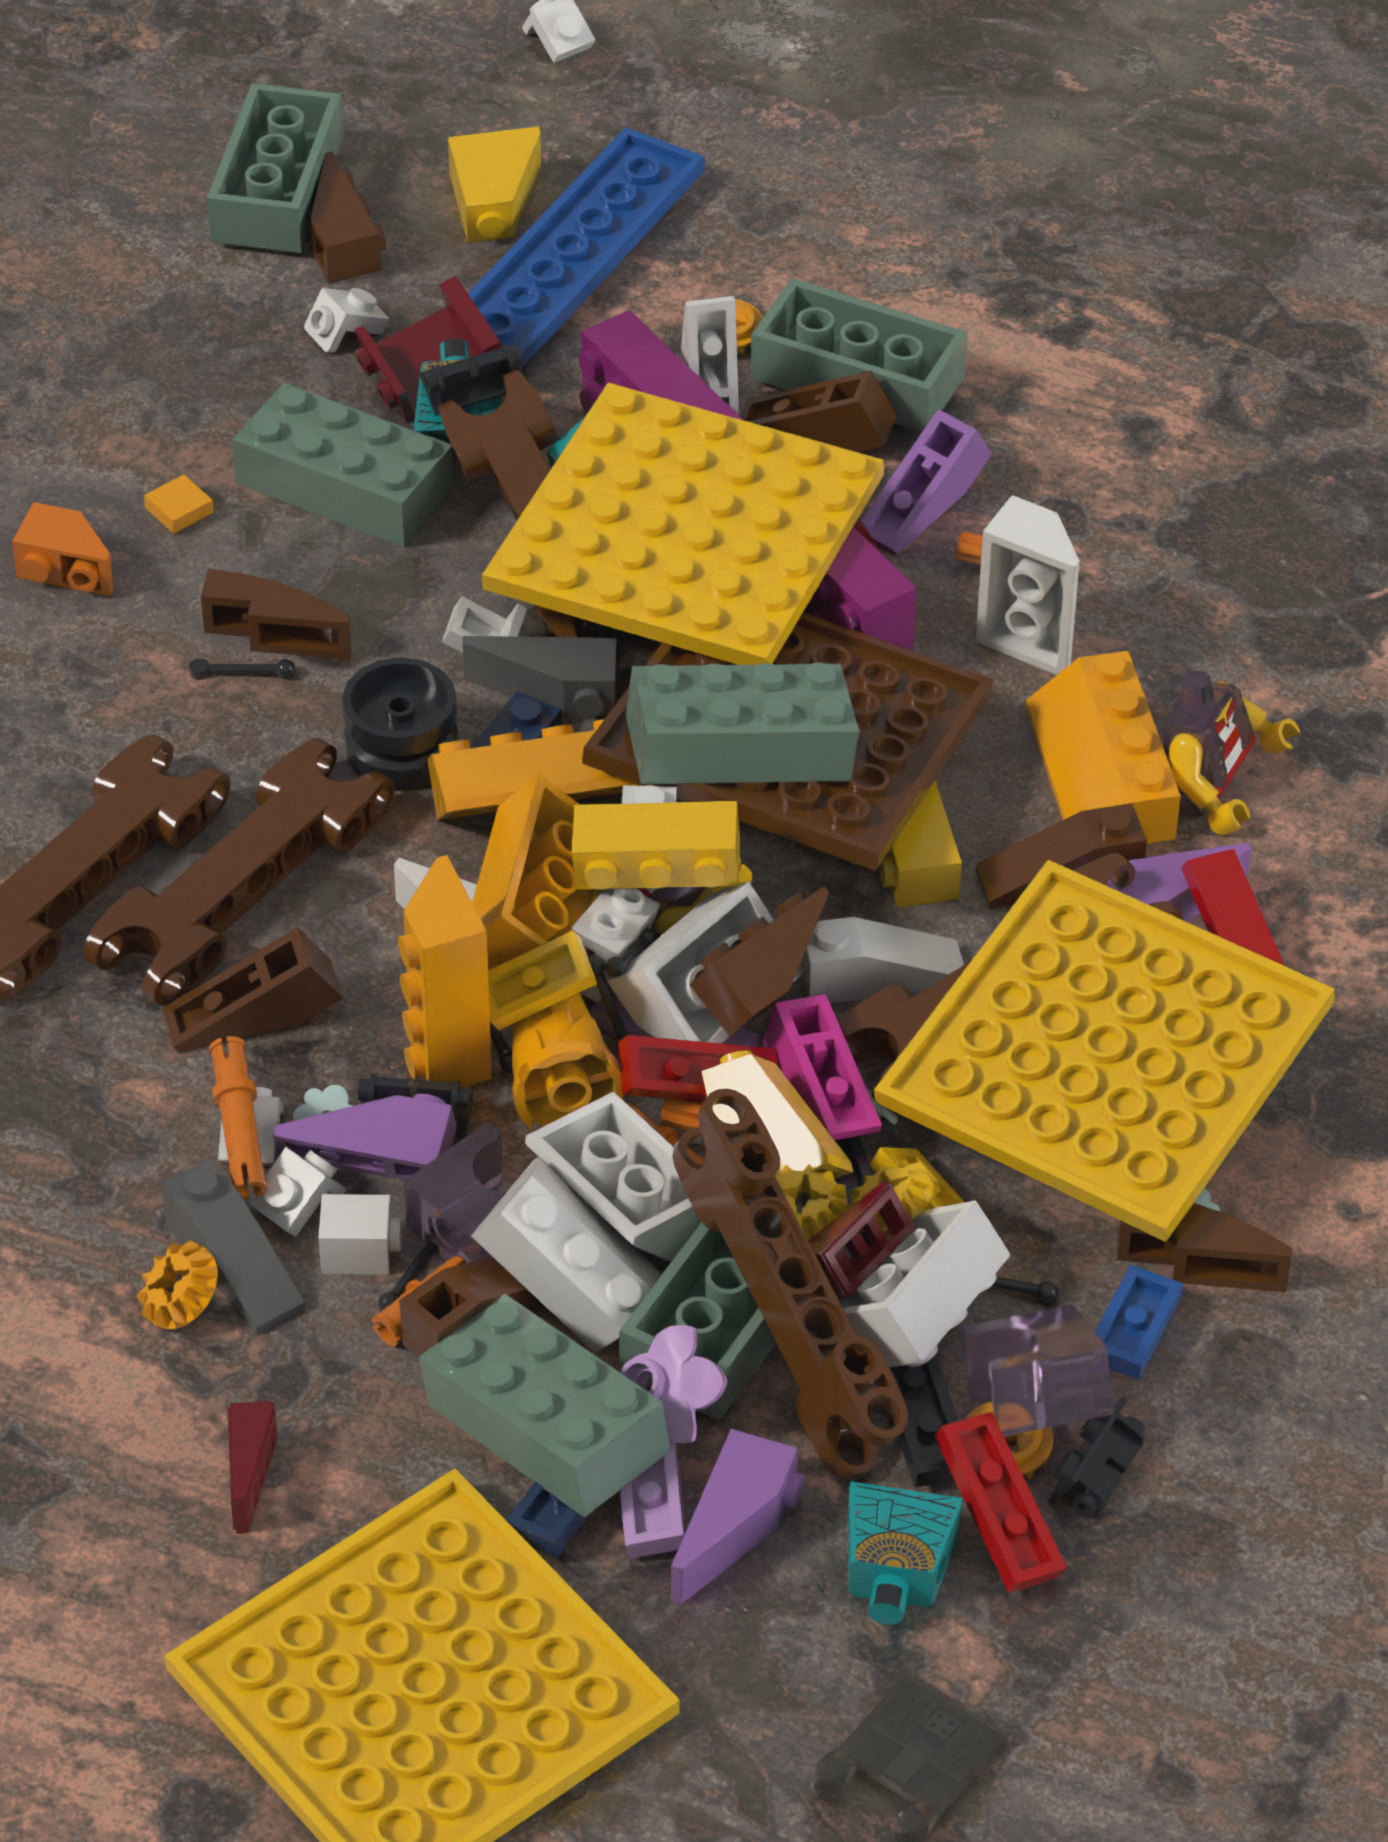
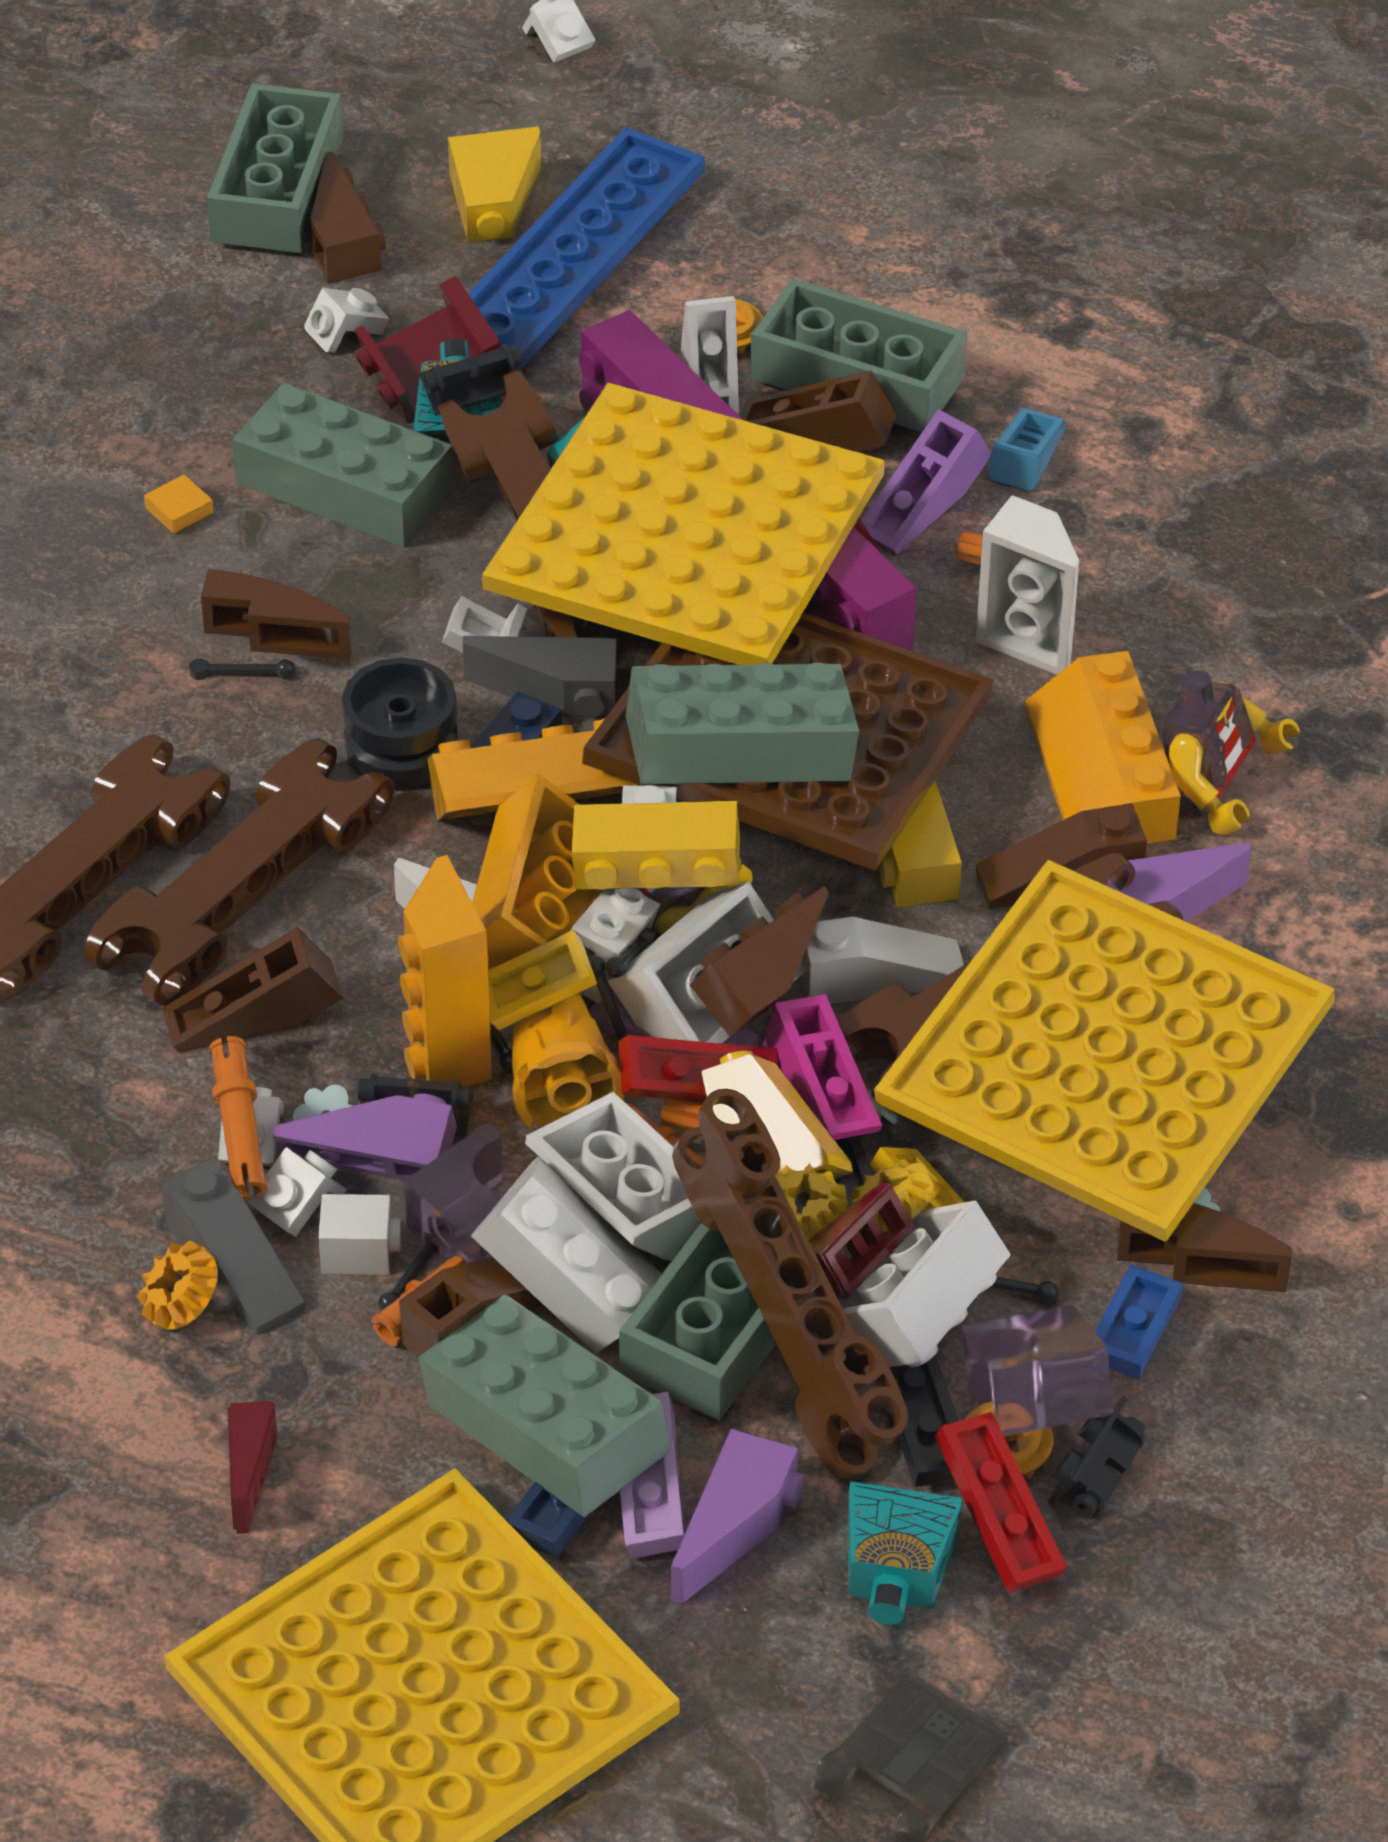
orange slope [12,502,114,597] -> none
lavender plate [620,1325,727,1444] -> none
red tile [1181,849,1285,966] -> none
none -> dark azure slope [988,408,1067,491]

